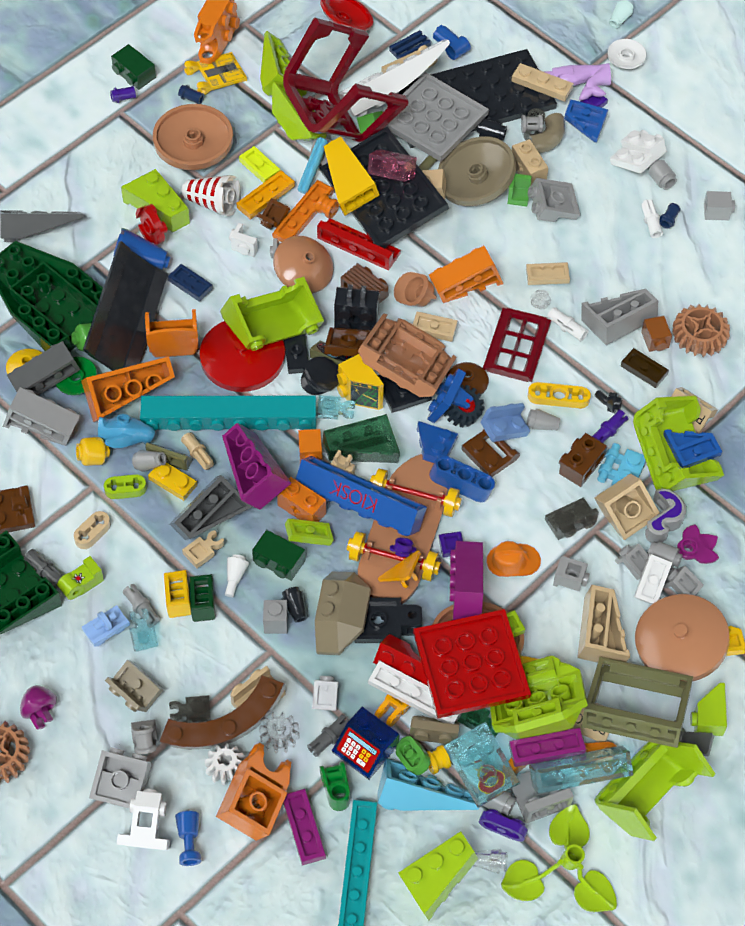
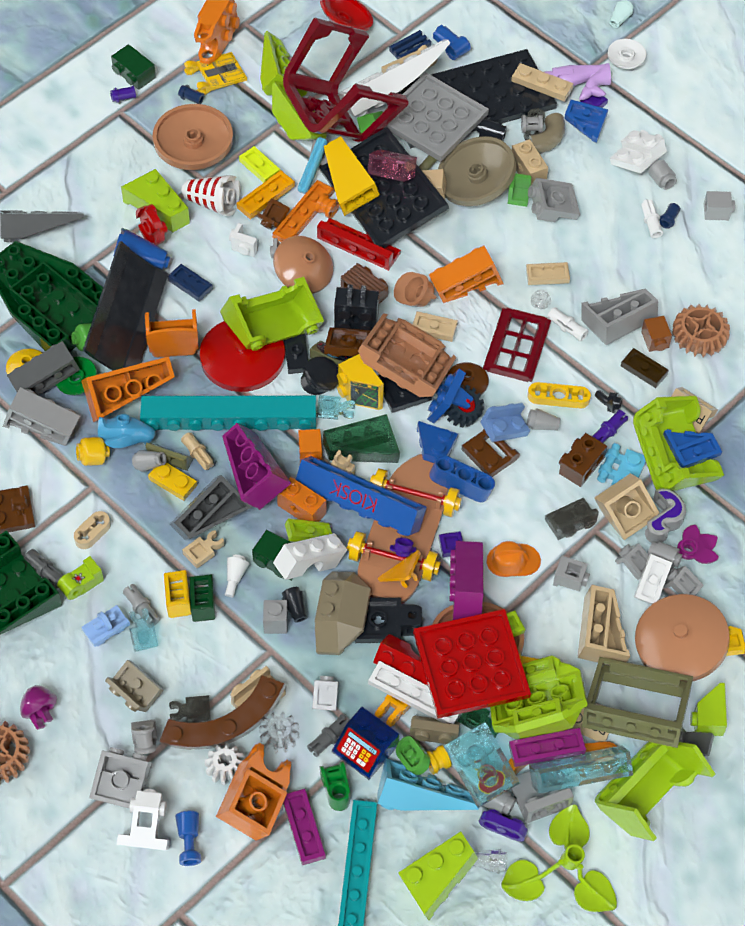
lime beam [104,474,147,499] -> none
none -> white arch [273,533,347,580]

